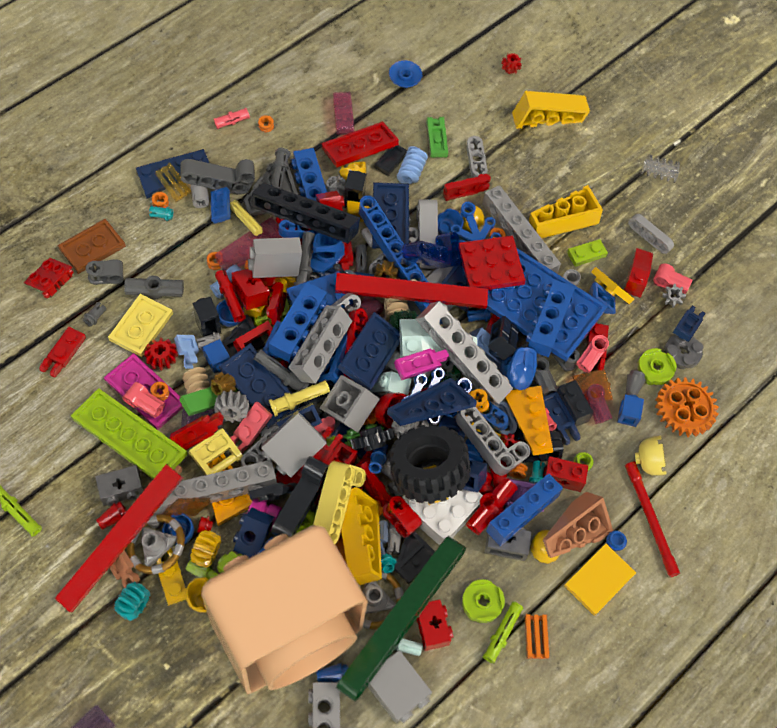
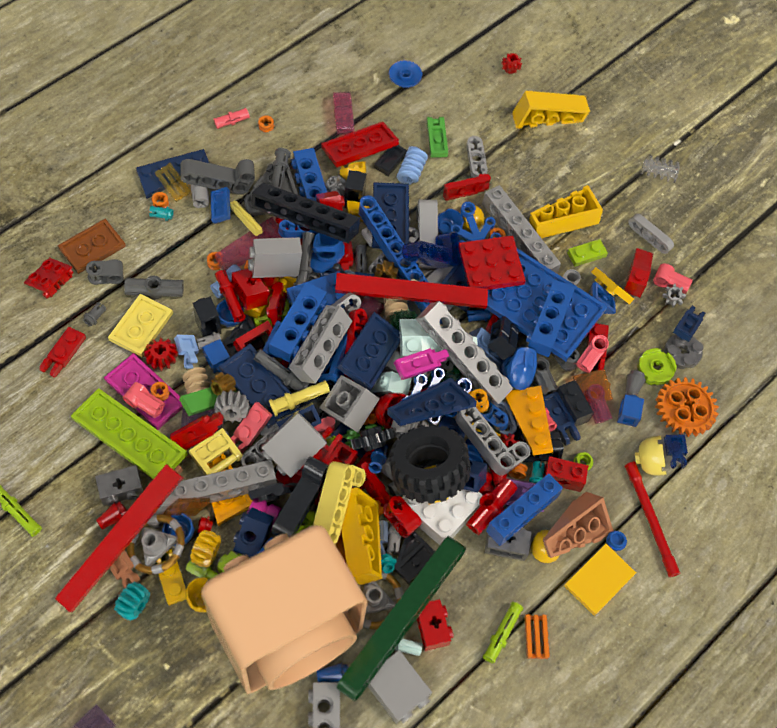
lime plate [462,579,505,623] -> none
none -> clear blue plate [664,435,688,469]

